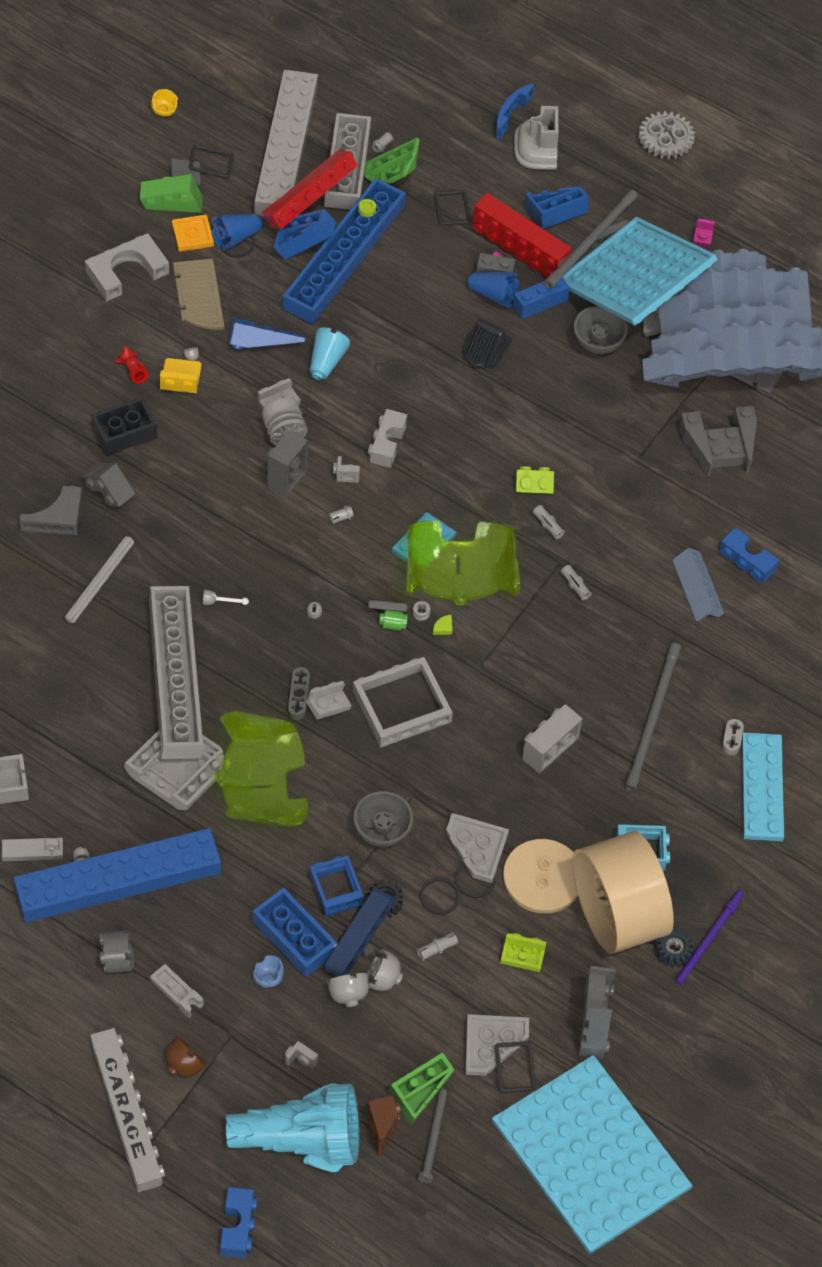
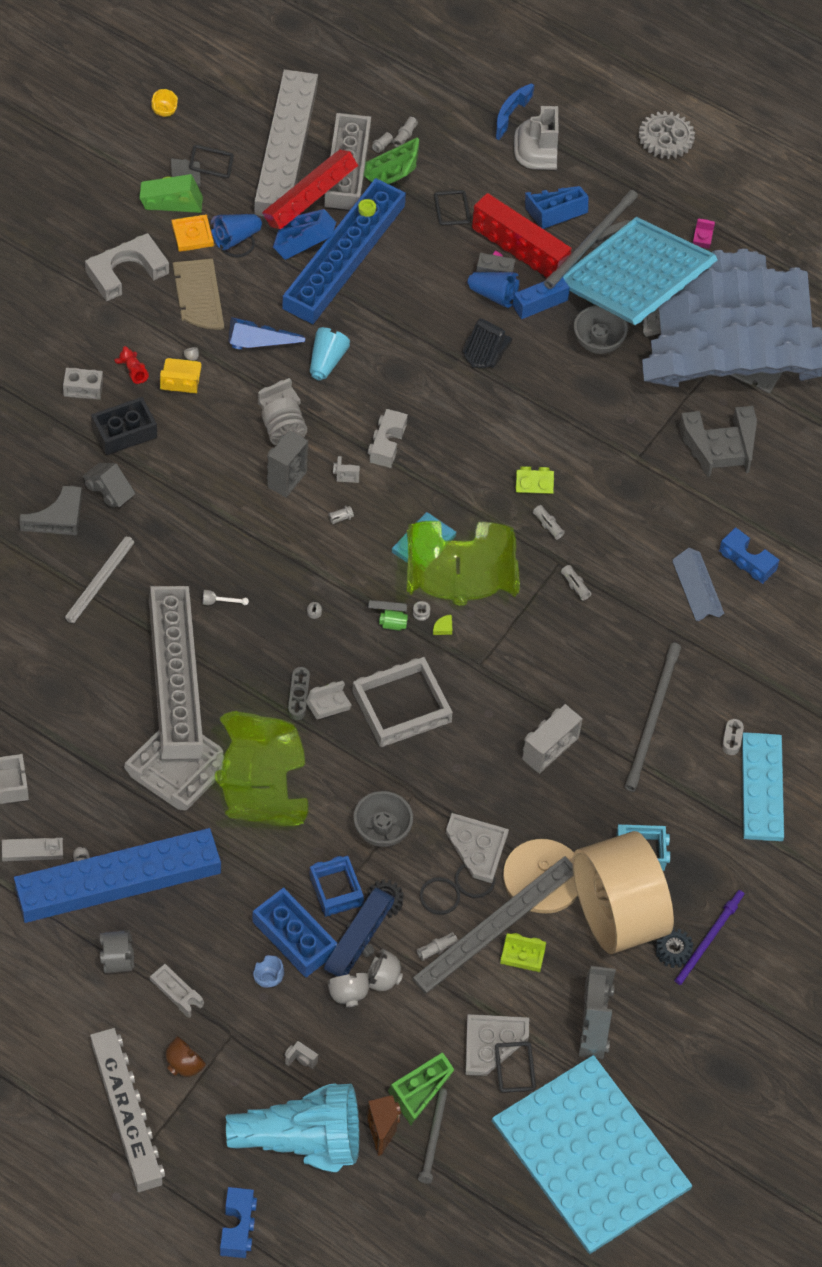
none -> light grey brick [63,368,103,400]
none -> light grey pin [392,117,418,147]
none -> dark grey plate [412,856,574,995]

